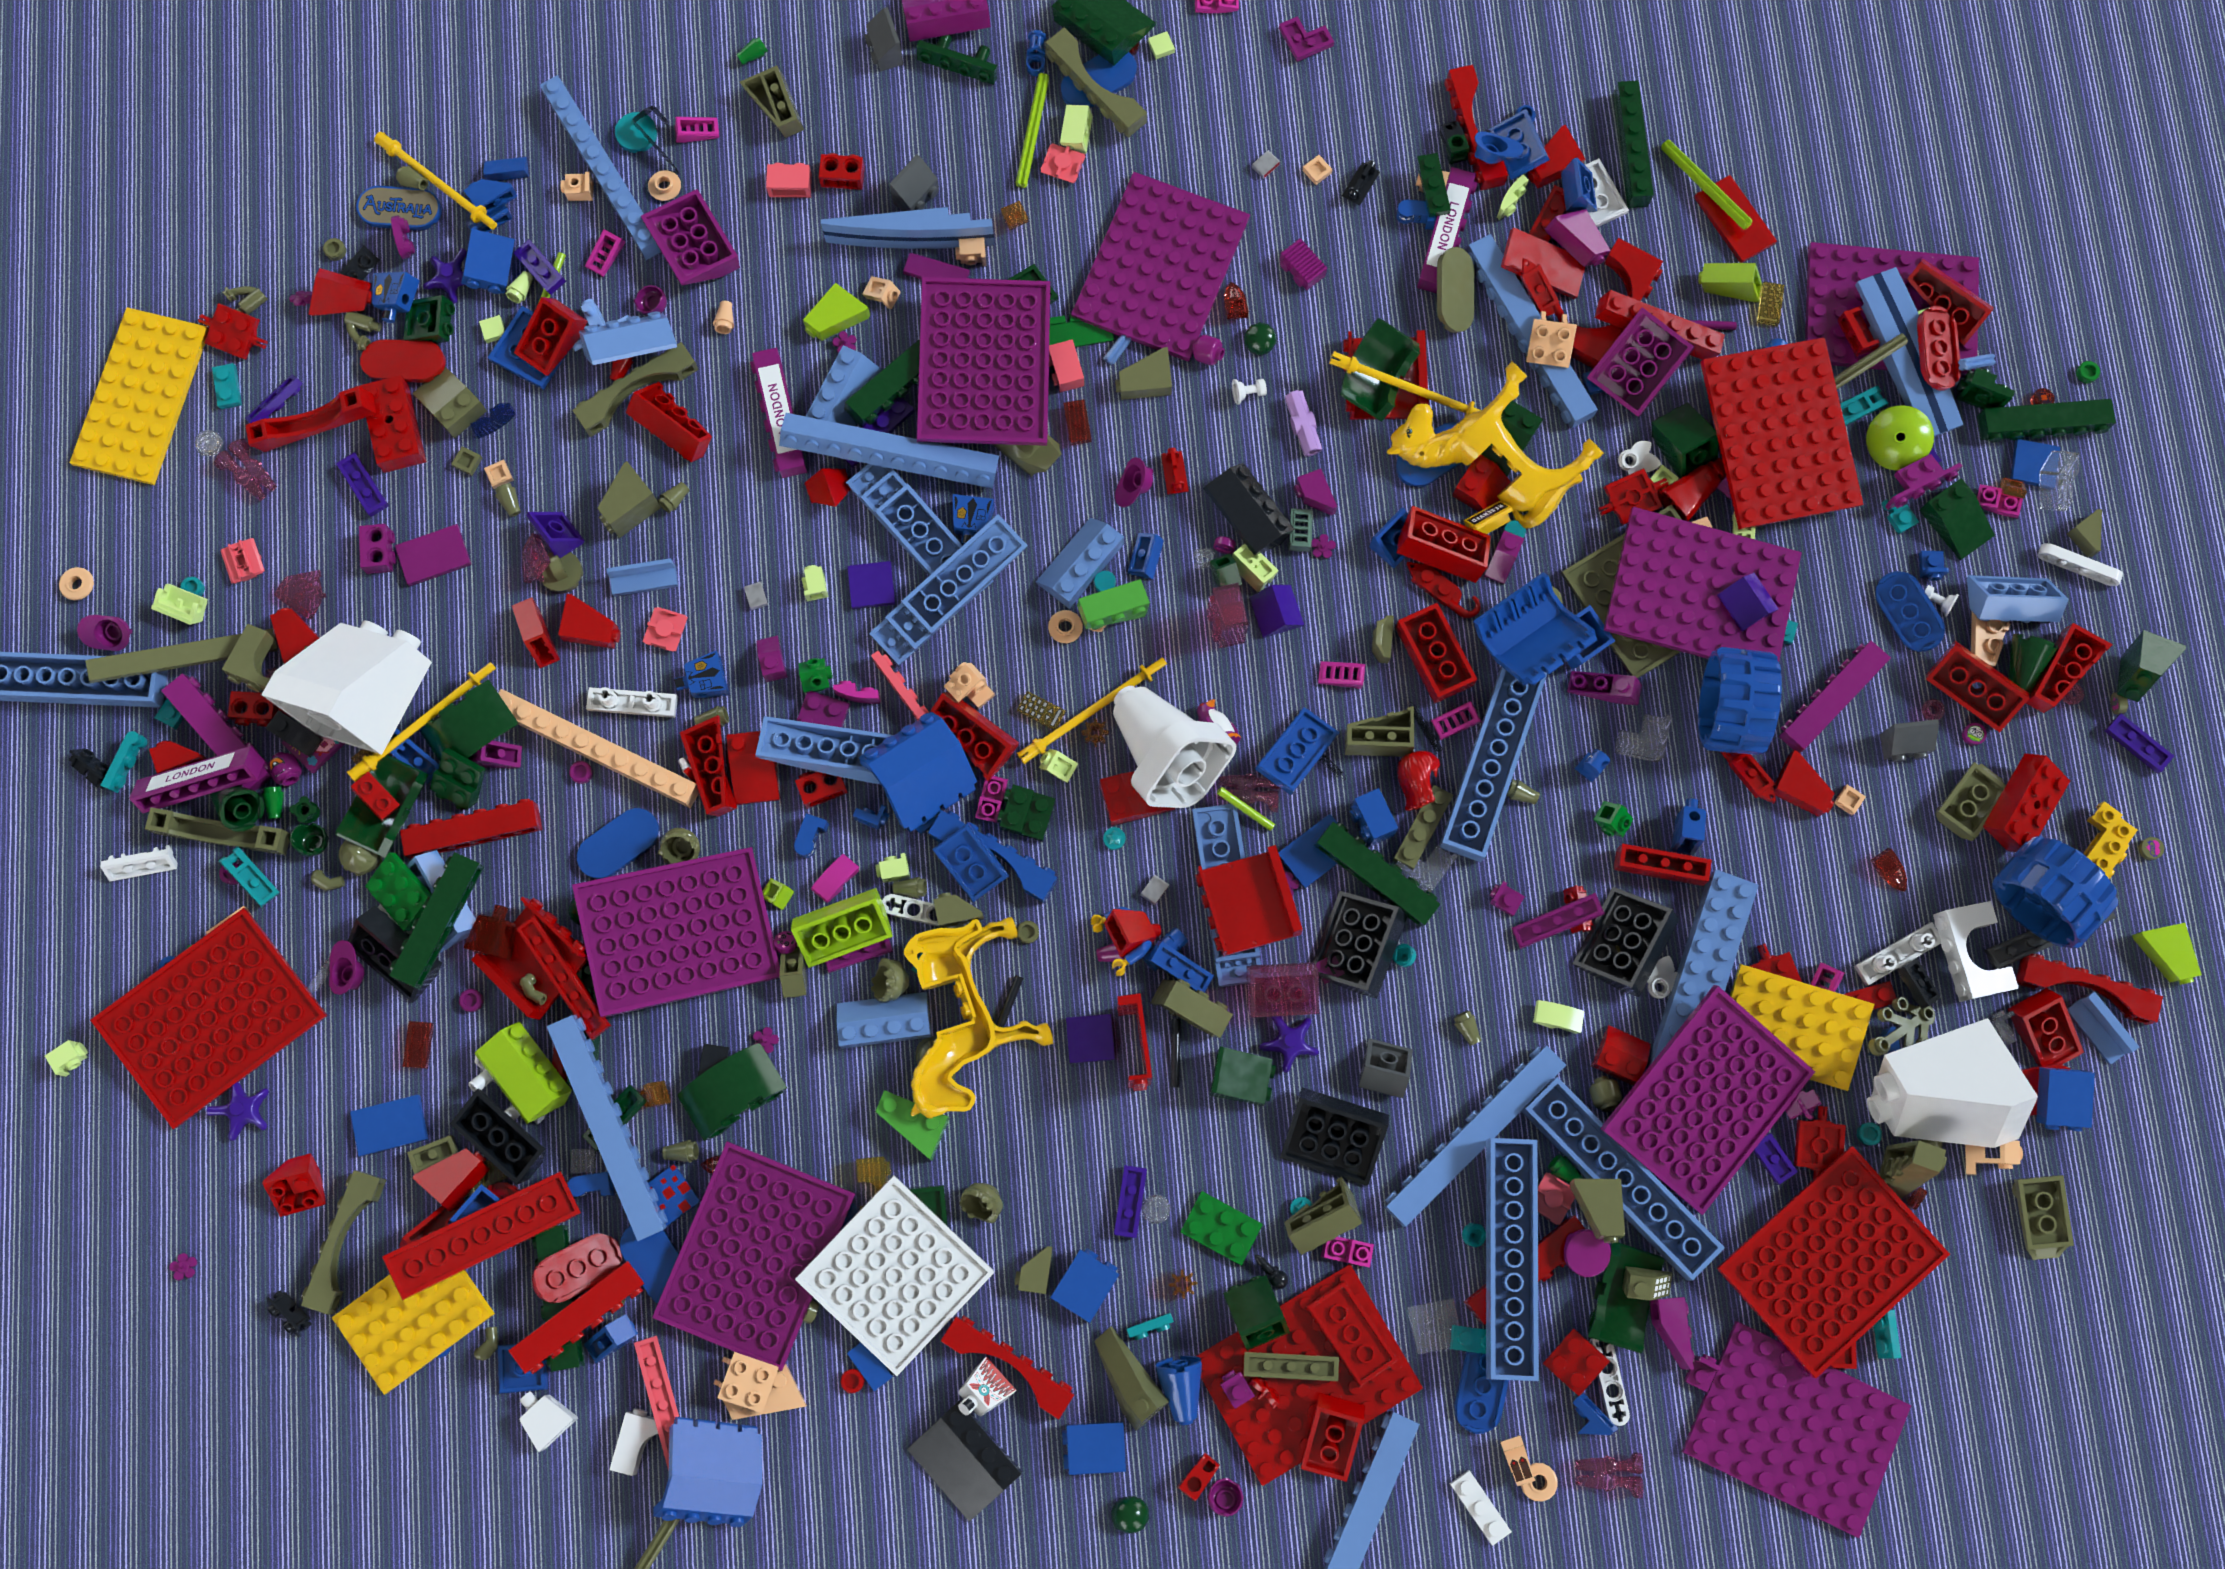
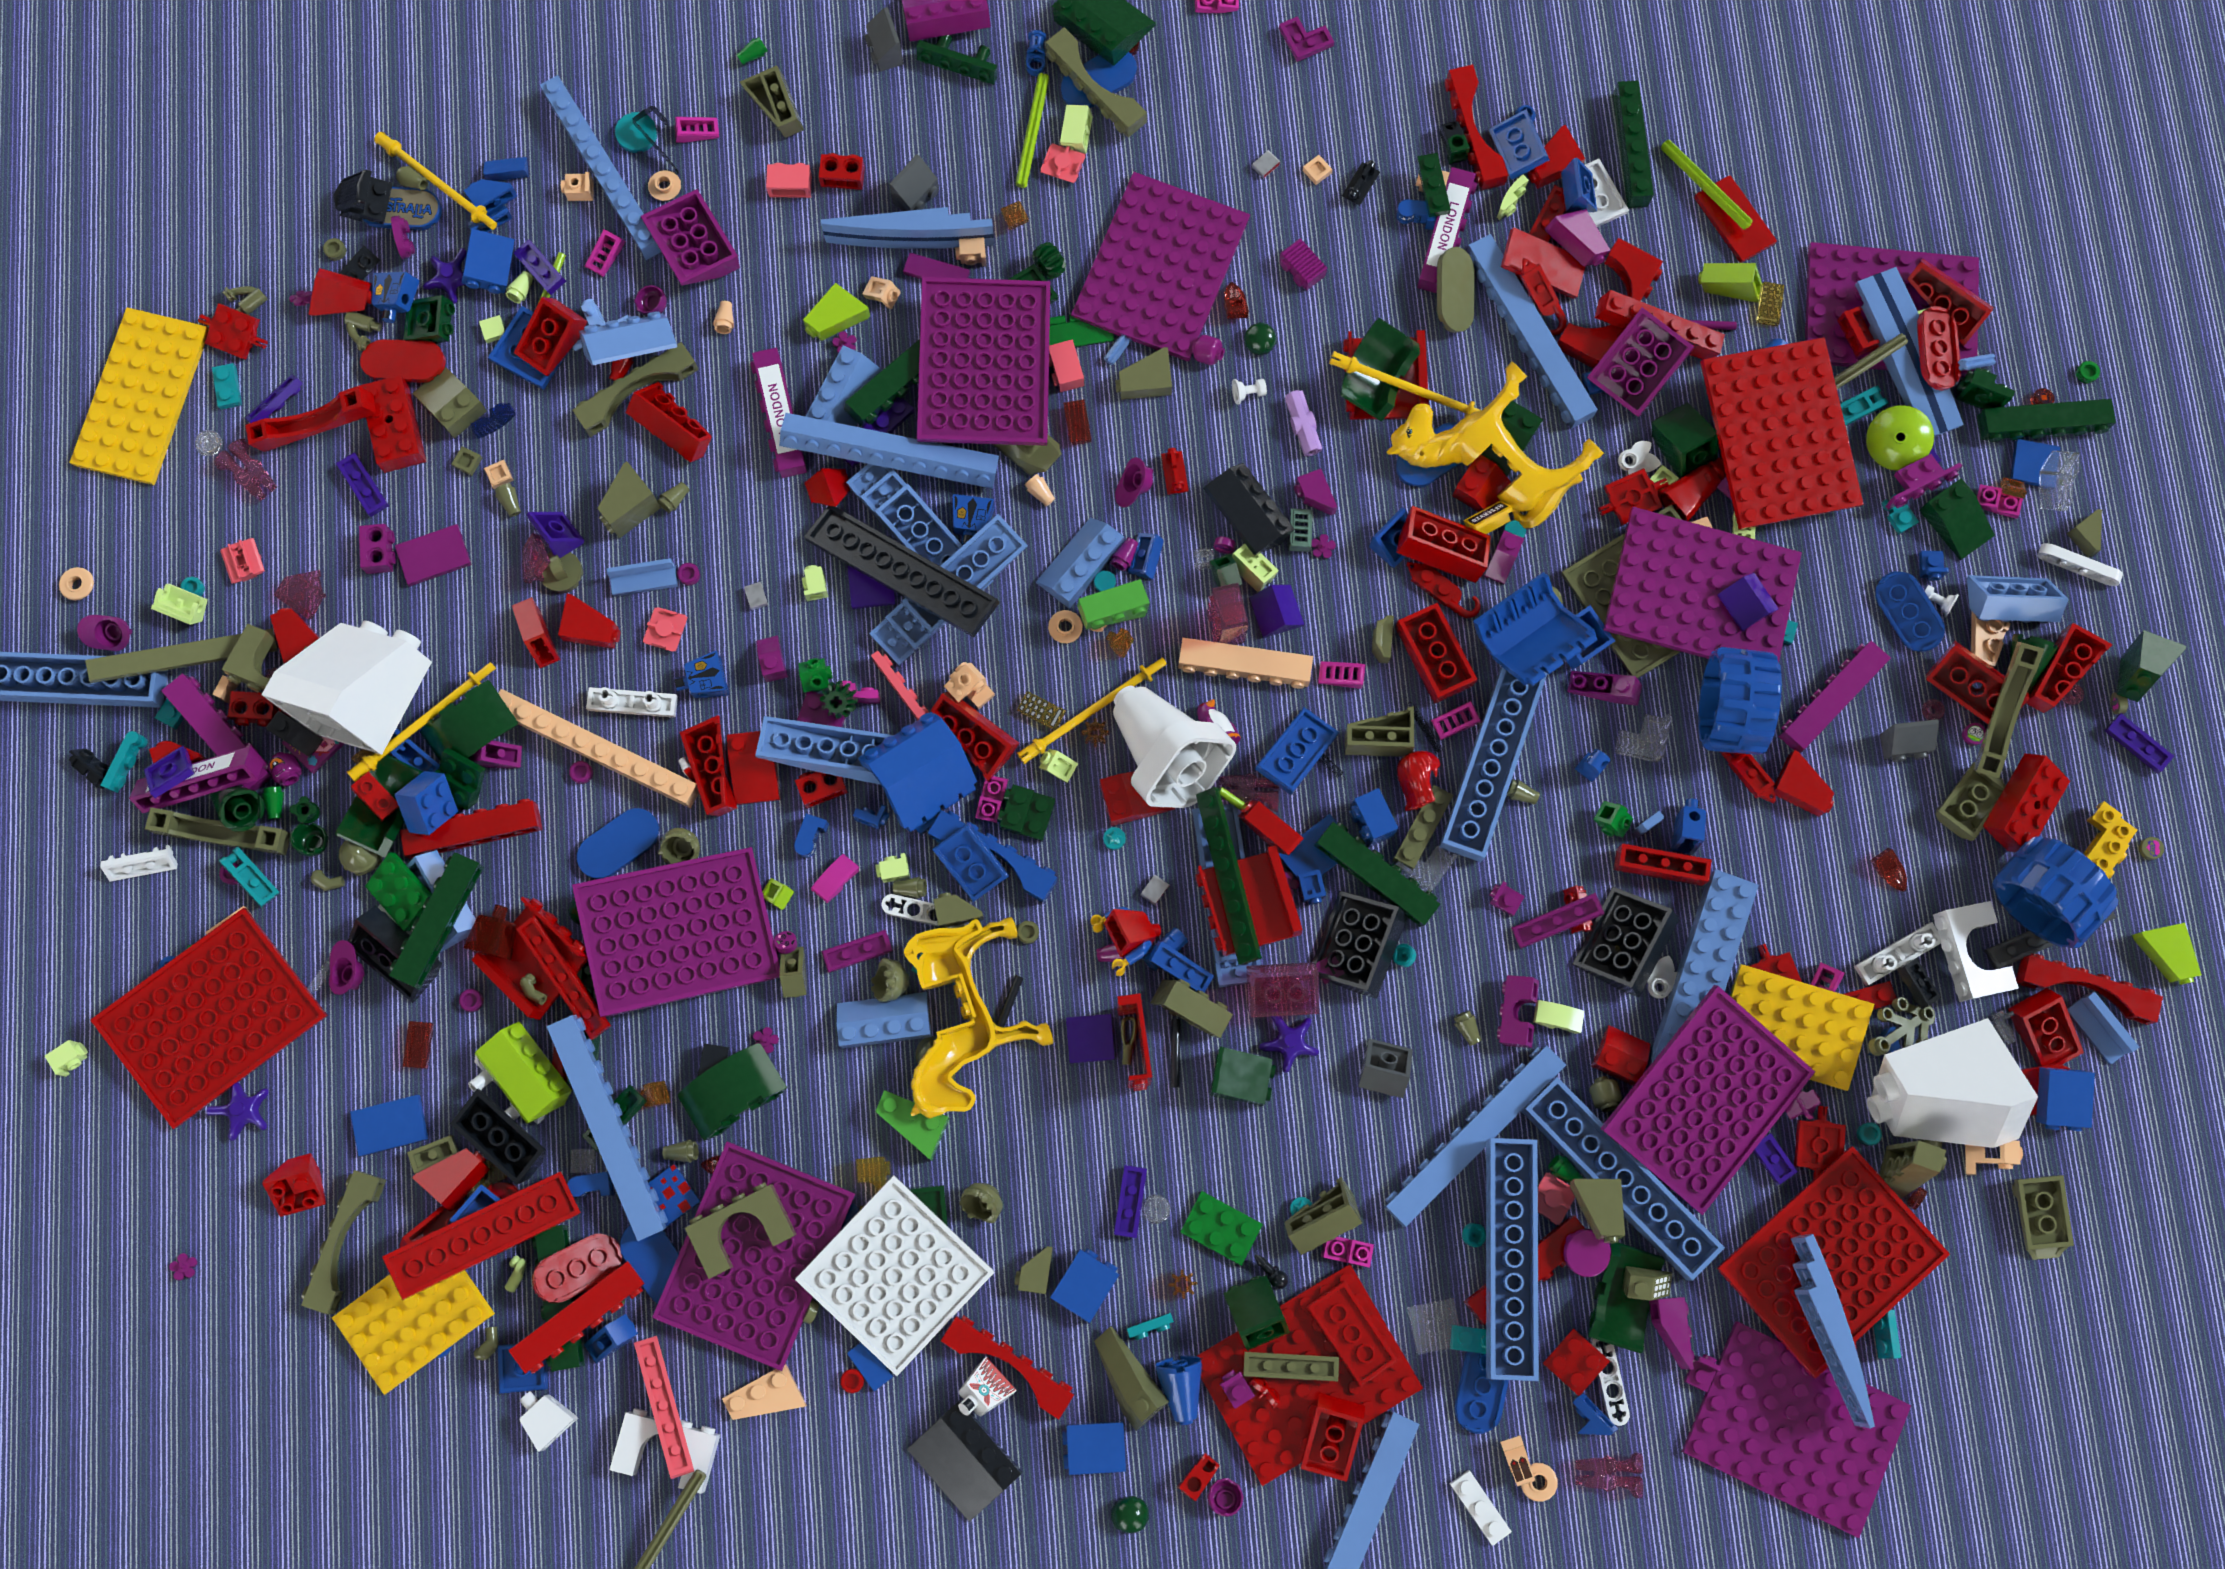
black hinge [267,1290,312,1338] -> none
hinge [653,1417,762,1527] -> none
olive cone [694,705,729,727] -> none
light nougat plate [713,1352,779,1413] -> none
lime slope [791,888,893,968] -> none
yellowish green tile [1148,31,1175,60] -> none
black slope [1280,1087,1389,1186] -> none
blue piece [1474,132,1524,164] -> none
light nougat plate [1526,311,1577,368] -> none
light nougat tile [1834,784,1866,816] -> none
none -> dark purple tile [144,746,195,798]
none -> light nougat tile [212,675,238,703]
none -> black piece [333,169,393,224]
none -> blue brick [394,771,458,835]
none -> yellowish green arm [505,1255,526,1292]
none -> magenta tile [677,563,700,586]
none -> olive arch [685,1182,797,1279]
none -> black plate [804,506,1000,638]
none -> dark green gear [820,680,858,719]
none -> light nougat cone [1025,474,1055,507]
none -> dark green gear [1032,242,1066,280]
none -> clear orange tile [1106,628,1134,658]
none -> magenta cone [1110,537,1138,571]
none -> olive piece [1121,1016,1137,1065]
none -> light nougat brick [1178,637,1313,689]
none -> dark green plate [1196,787,1262,965]
none -> red slope [1238,800,1304,855]
none -> blue bracket [1297,869,1326,905]
none -> magenta arch [1497,975,1539,1048]
none -> medium blue tile [1632,811,1664,838]
none -> medium blue slope [1791,1234,1875,1429]
none -> olive arch [1973,642,2044,778]

